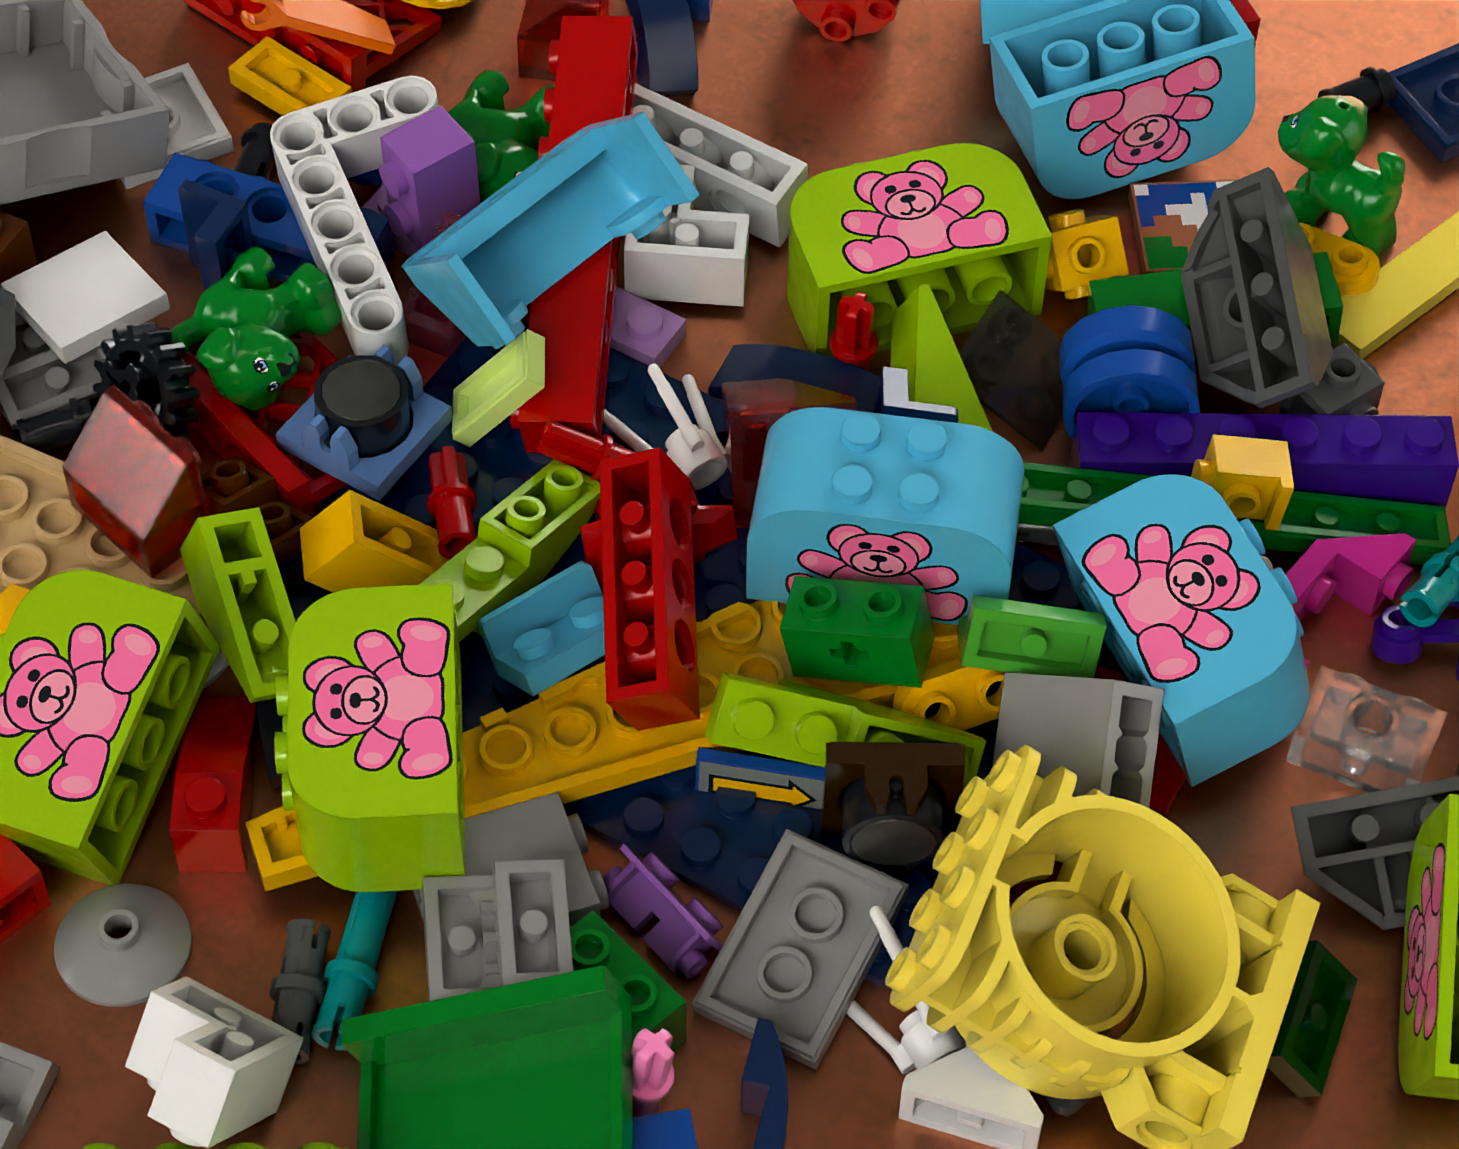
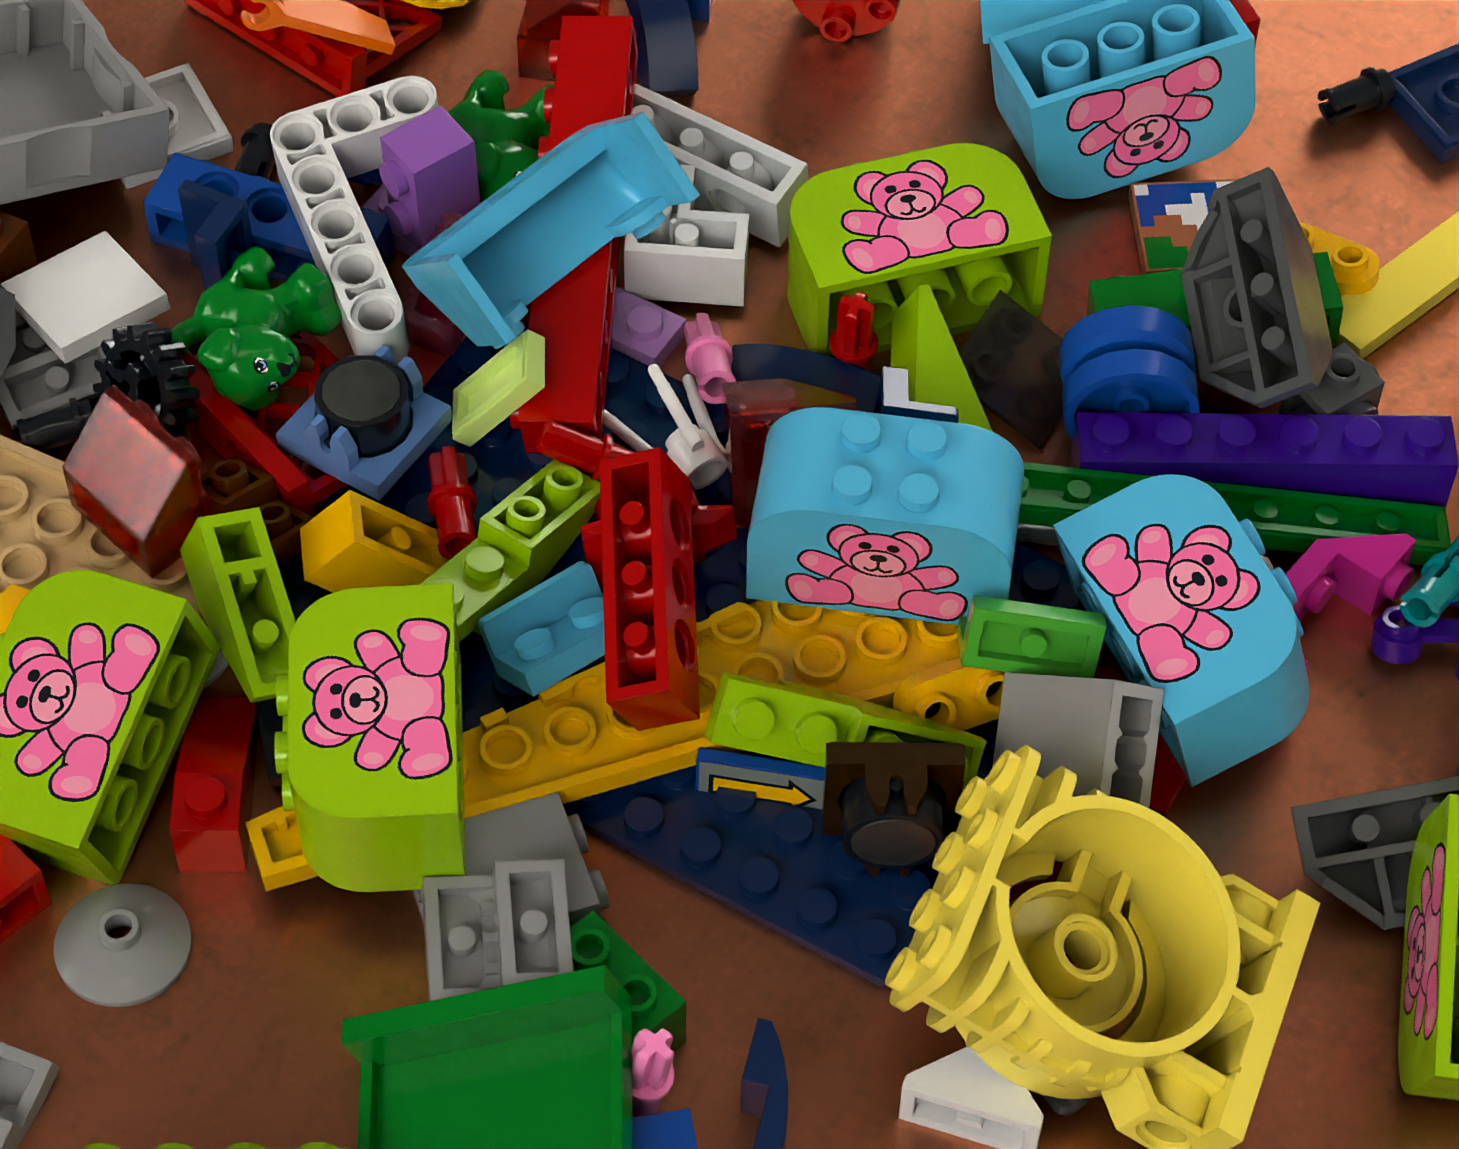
white brick [125,976,304,1148] -> none
yellow plate [228,36,352,116] -> none
dark grey pin [269,919,331,1065] -> none
teal pin [311,891,398,1051] -> none
medium lavender hinge [603,844,724,979] -> none
light grey tile [691,829,910,1071] -> none
green brick [780,576,935,688] -> none
white plant [846,906,967,1074] -> none
yellow brick [1045,209,1129,299] -> none
yellow brick [1191,434,1294,531] -> none
dark green panel [1267,940,1358,1098] -> none
green animal [1278,95,1405,258] -> none
clear brick [1286,666,1447,793] -> none
none -> bright pink axle [683,312,736,404]

